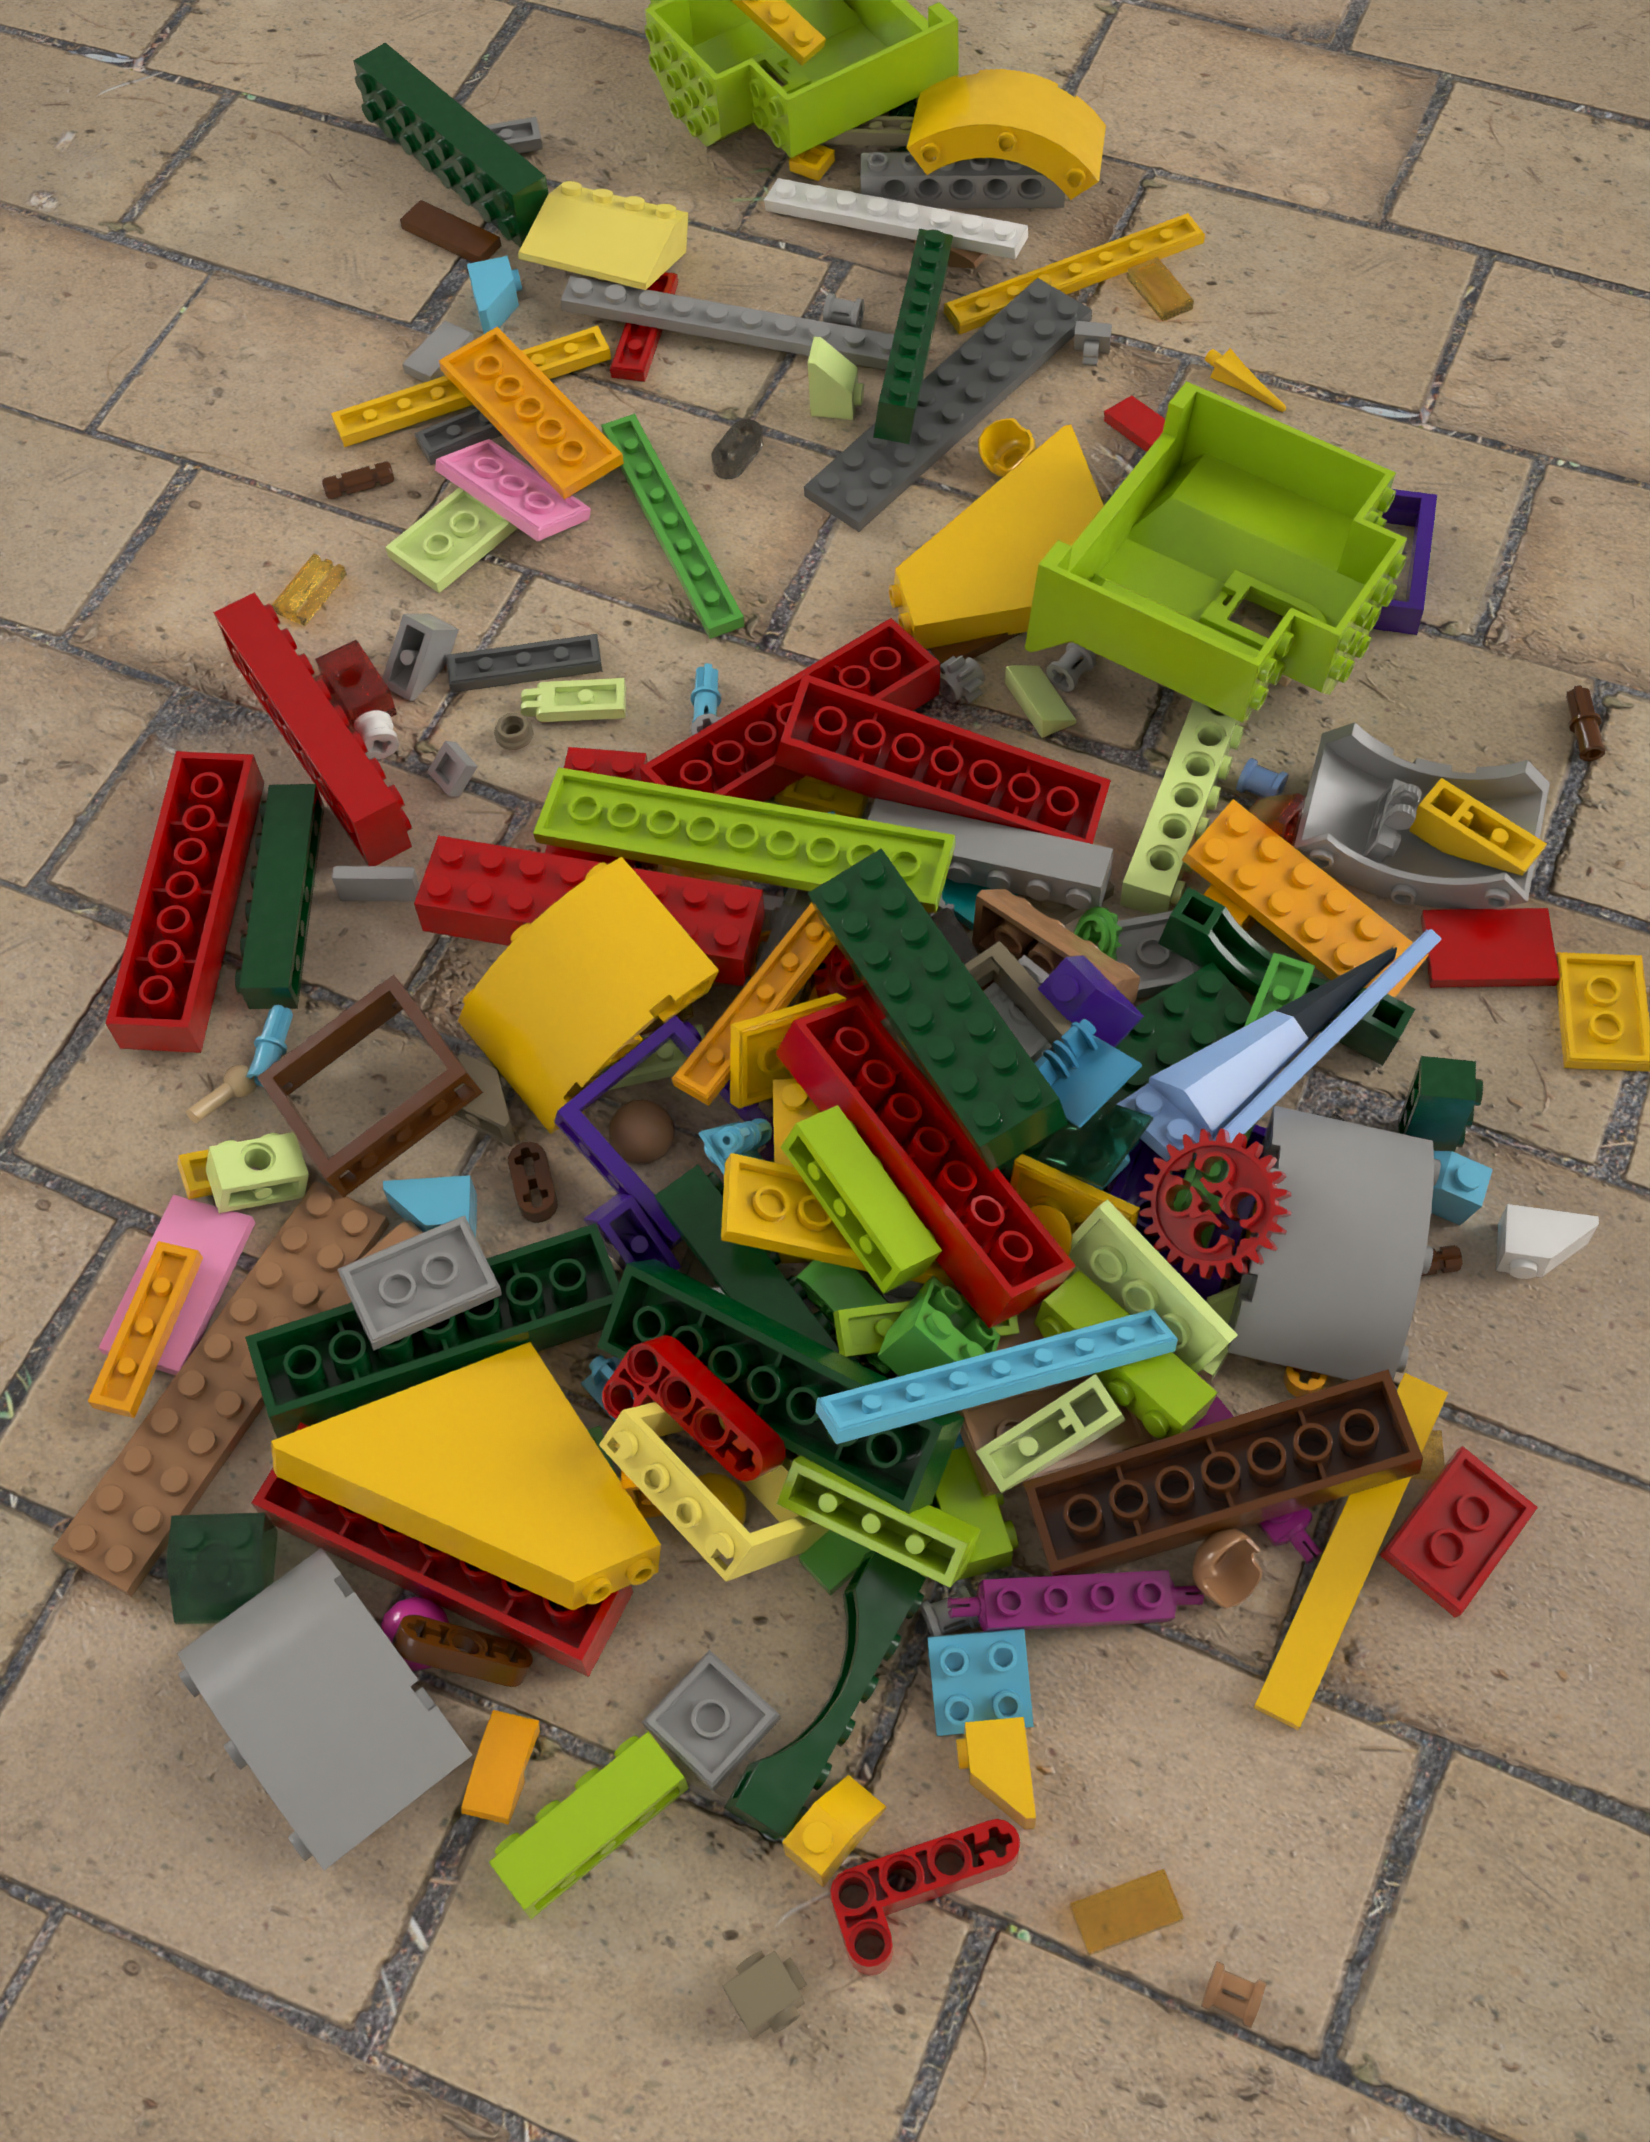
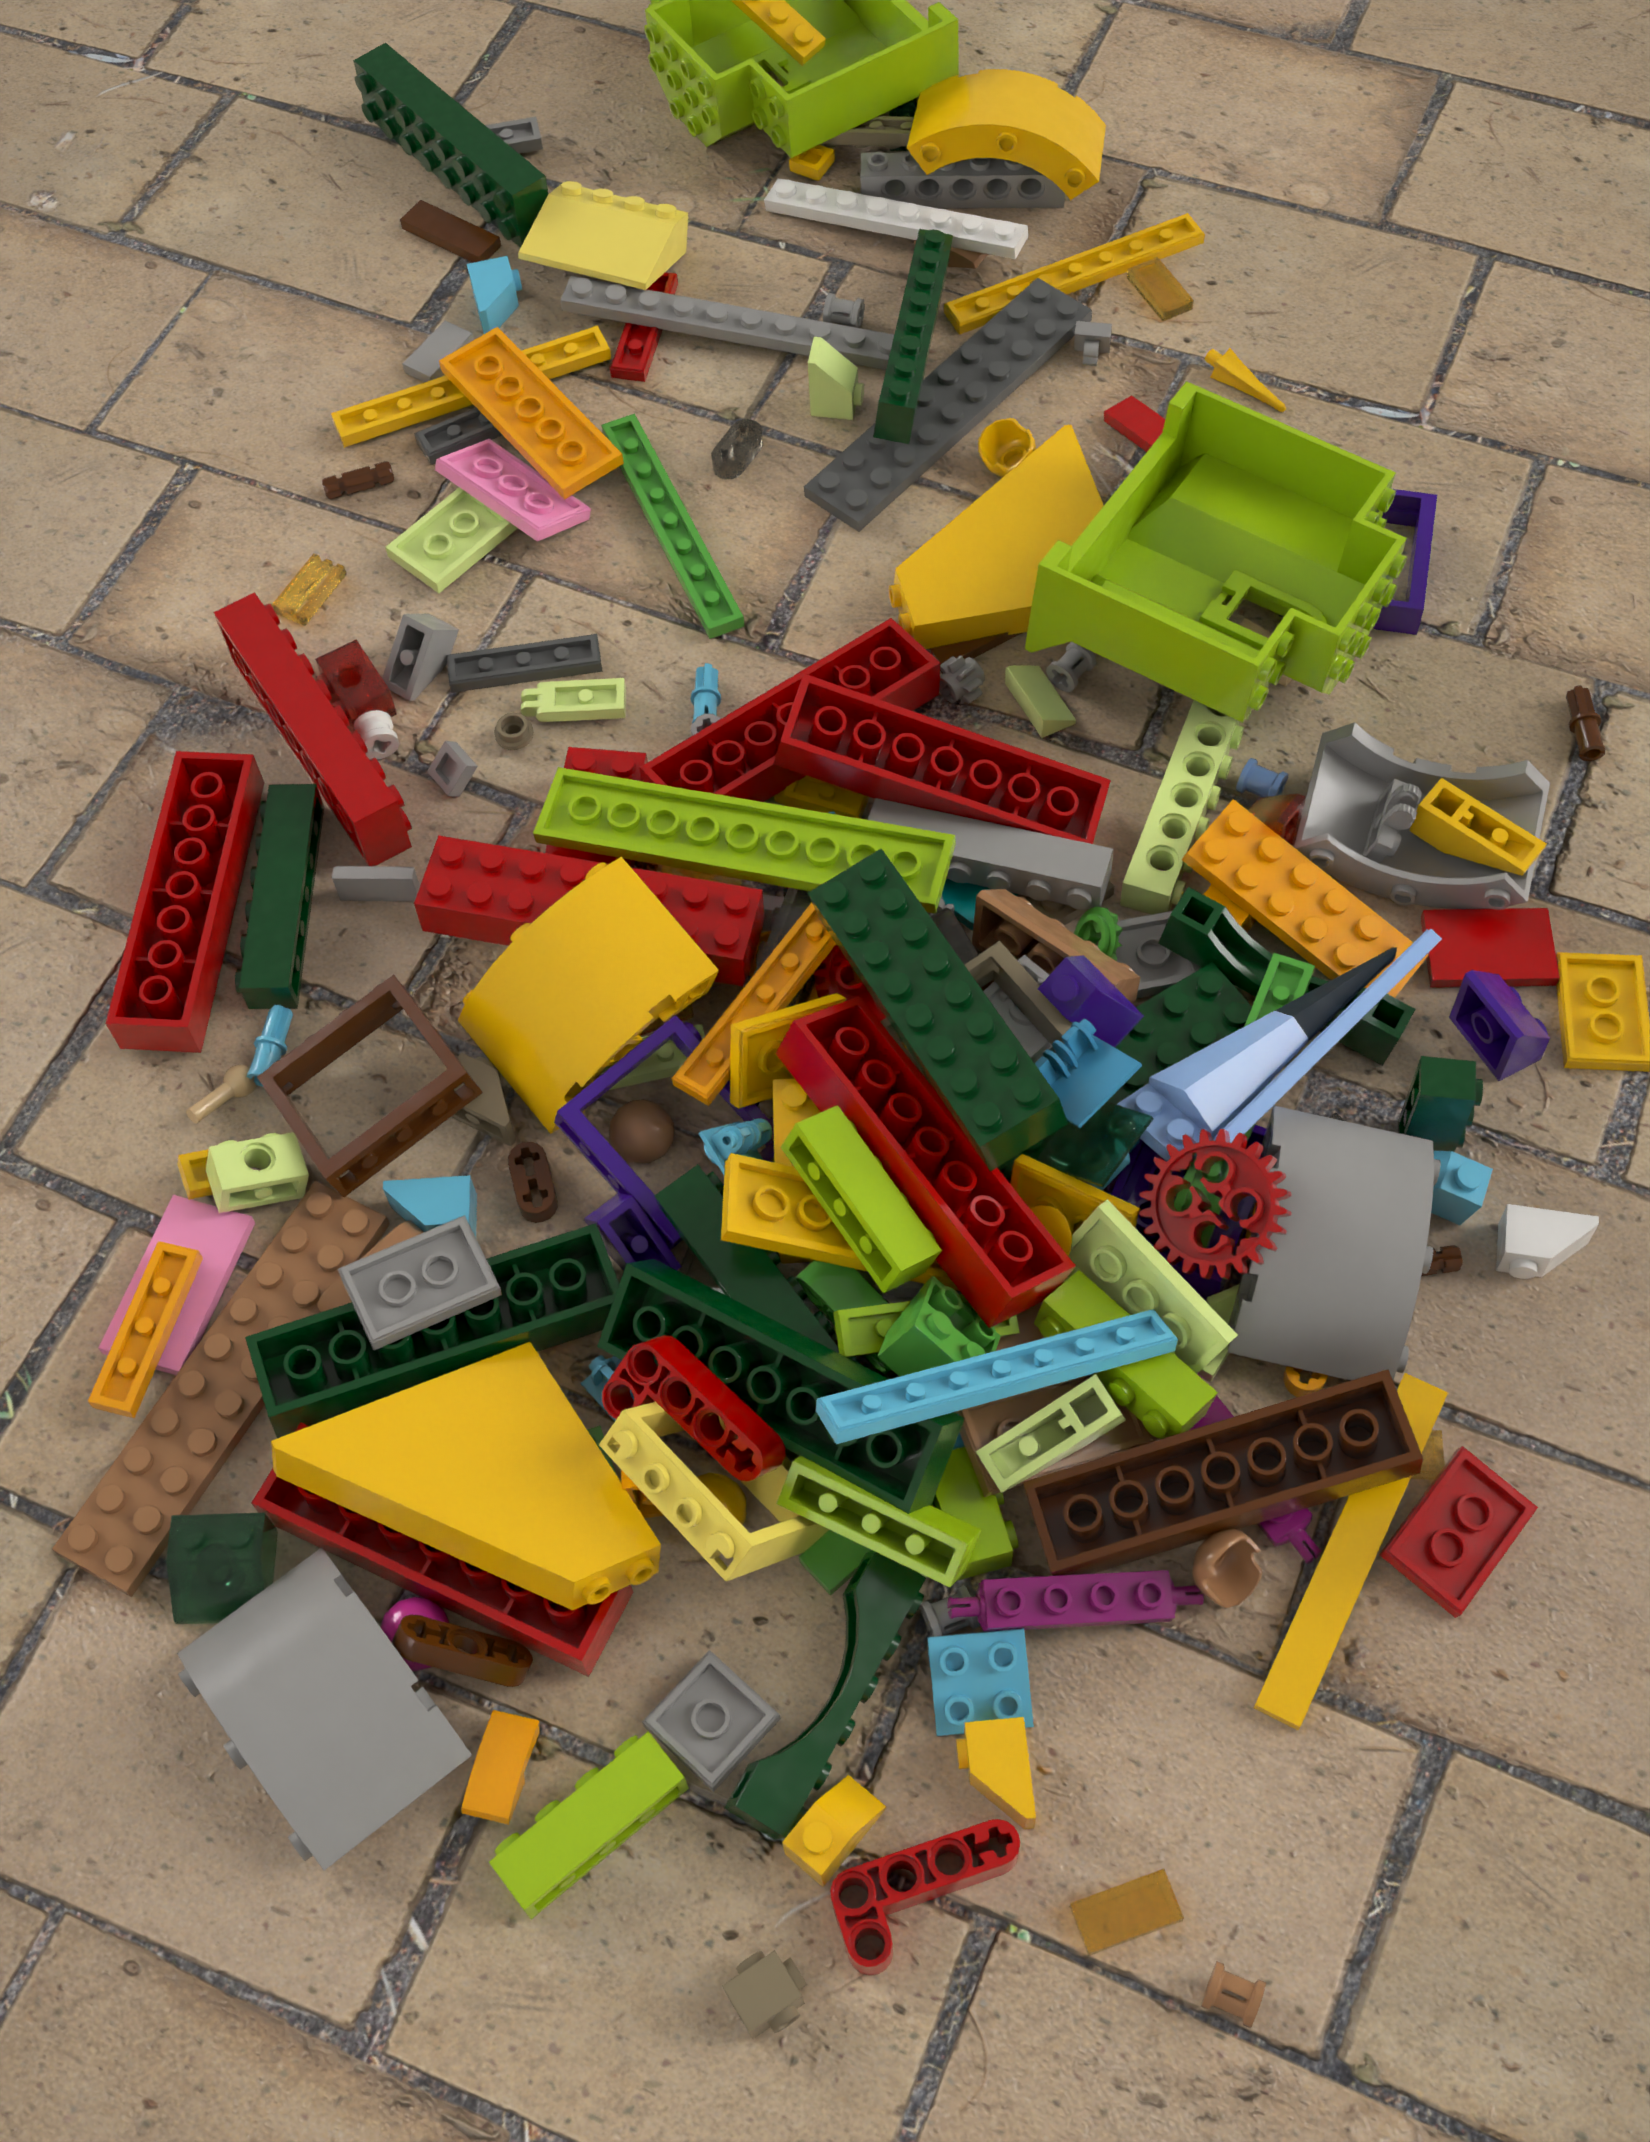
none -> dark purple slope [1449,970,1550,1081]

